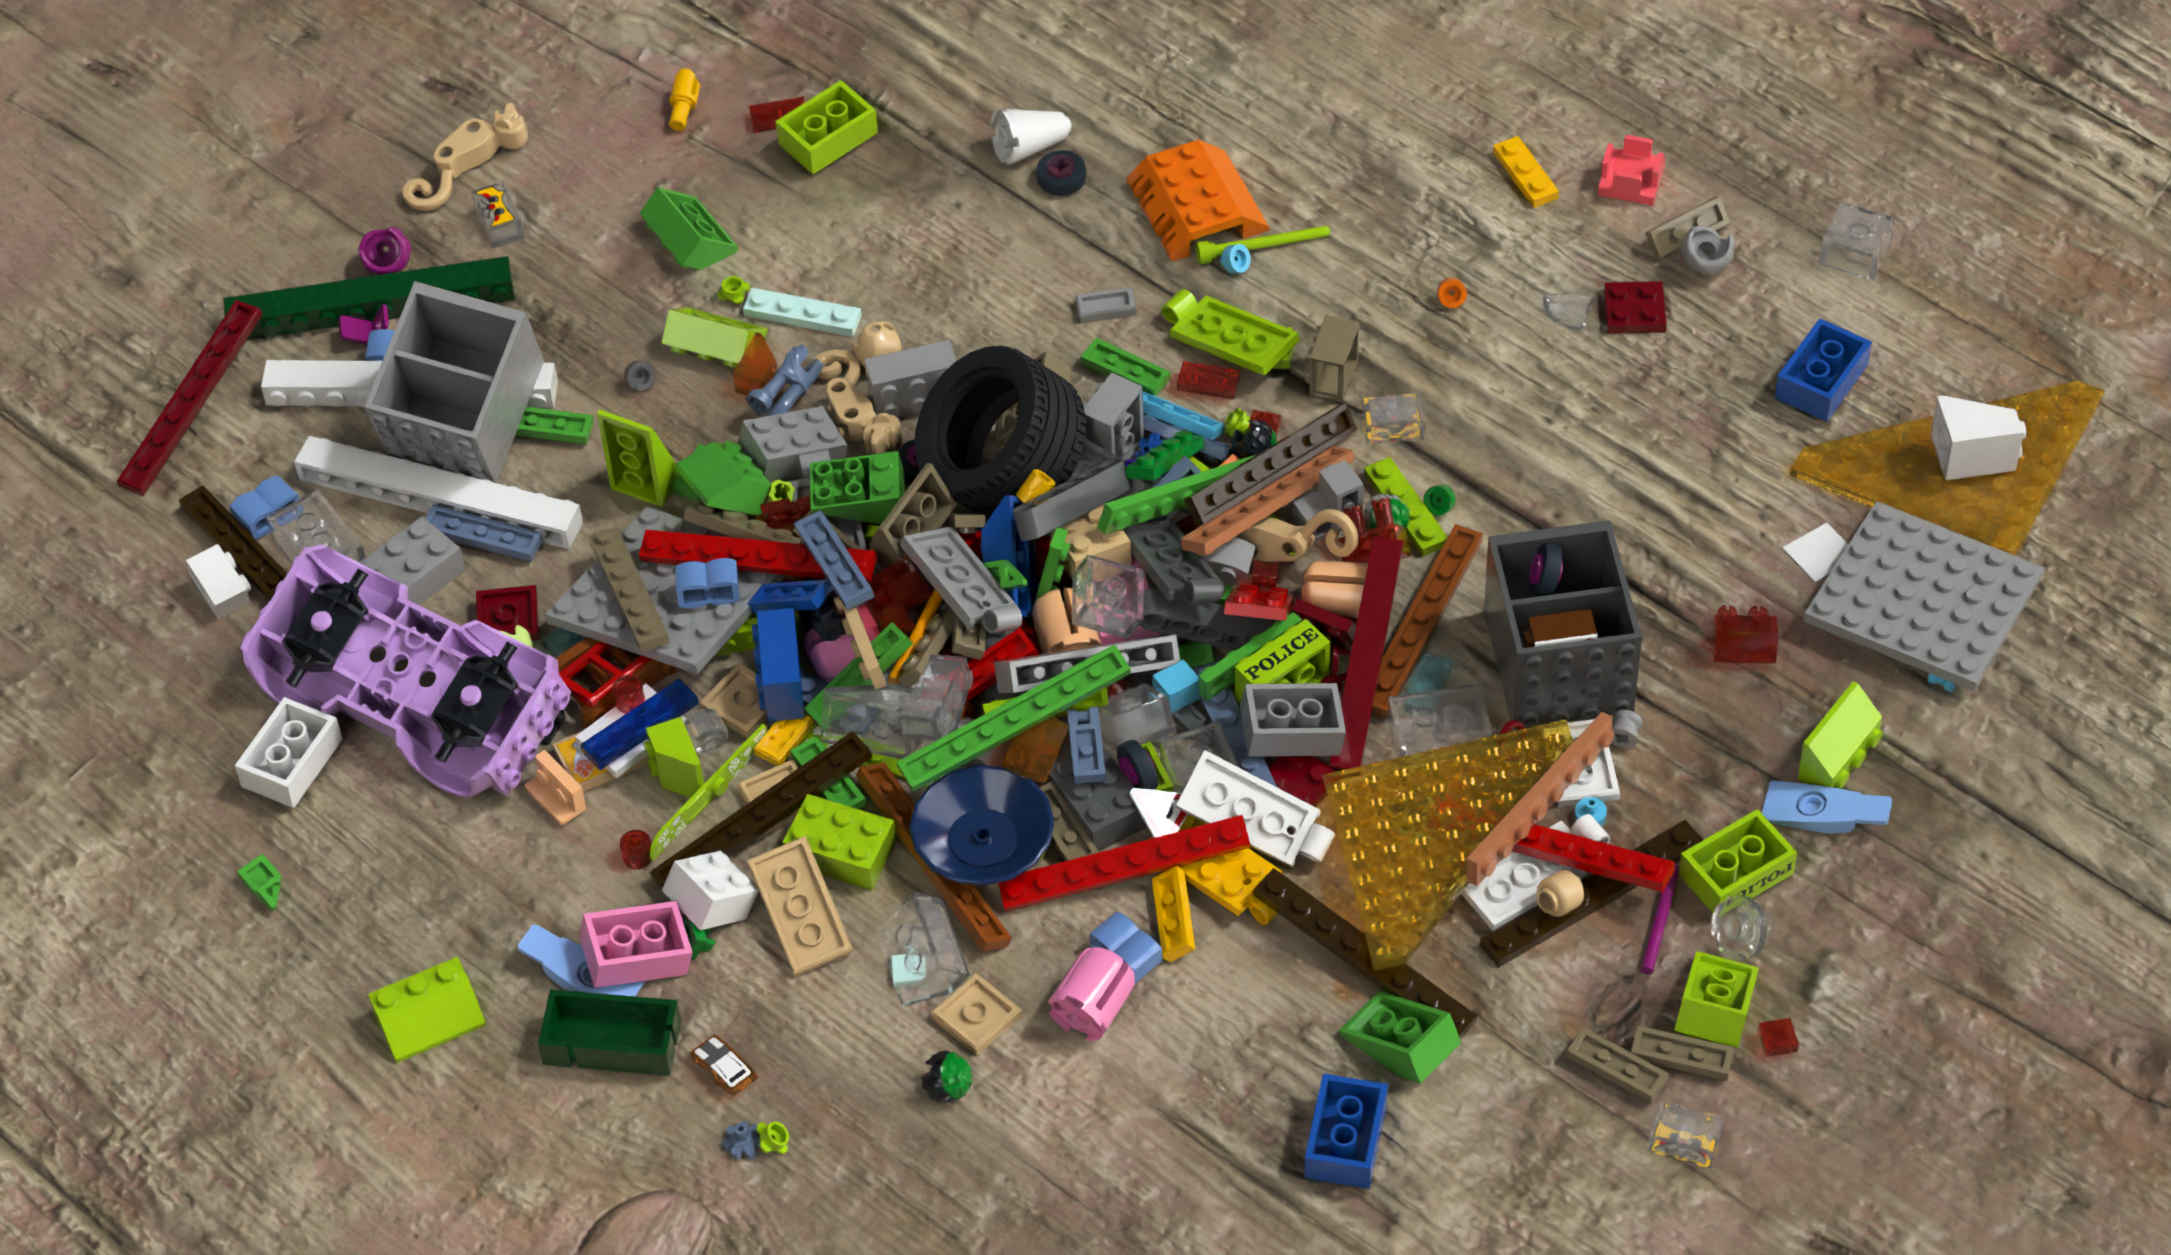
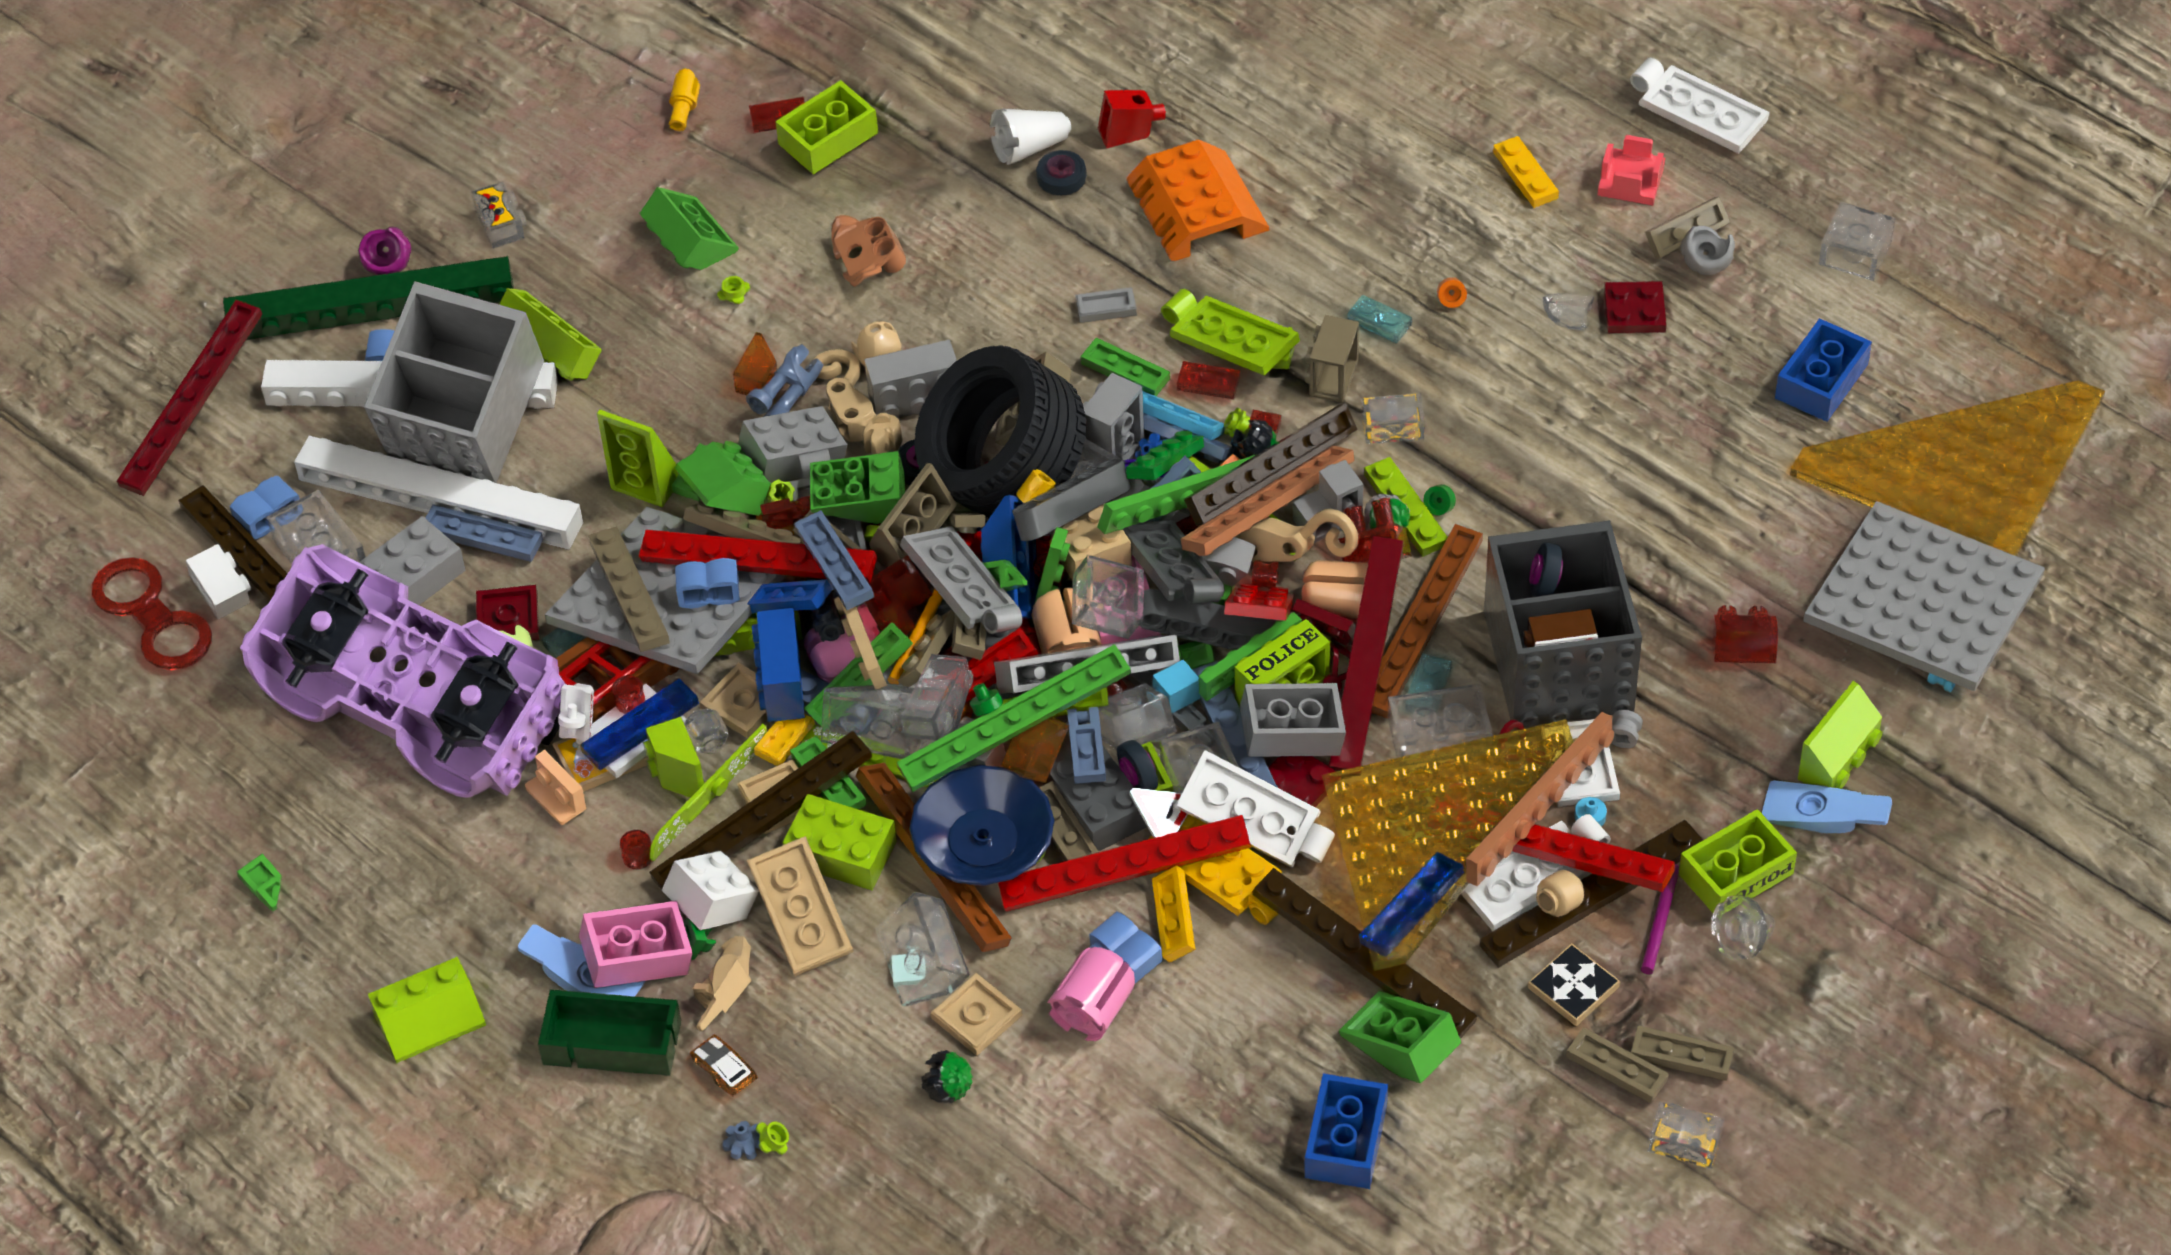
white brick [235,697,343,808] -> none
magenta bracket [339,304,389,344] -> none
tan animal [402,103,528,211] -> none
bright green plate [515,407,594,445] -> none
flat silver tile [624,361,655,391] -> none
lime slope [662,307,768,368] -> none
light aqua plate [743,288,862,337] -> none
lime piece [1195,226,1330,265] -> none
medium azure tile [1220,244,1251,274] -> none
lime slope [1674,951,1759,1048] -> none
clear red plate [1758,1018,1799,1057] -> none
white sticker [1782,523,1848,582] -> none
white slope [1930,396,2026,480] -> none
none -> clear red bar [91,557,212,670]
none -> lime brick [499,288,602,380]
none -> white hips [558,683,594,743]
none -> tan animal [692,936,751,1031]
none -> nougat piece [831,215,906,287]
none -> green tile [969,683,1003,716]
none -> red torso [1098,90,1166,148]
none -> clear light blue plate [1347,295,1412,343]
none -> clear blue plate [1359,851,1464,957]
none -> tile [1528,943,1620,1026]
none -> white hinge [1630,58,1769,154]

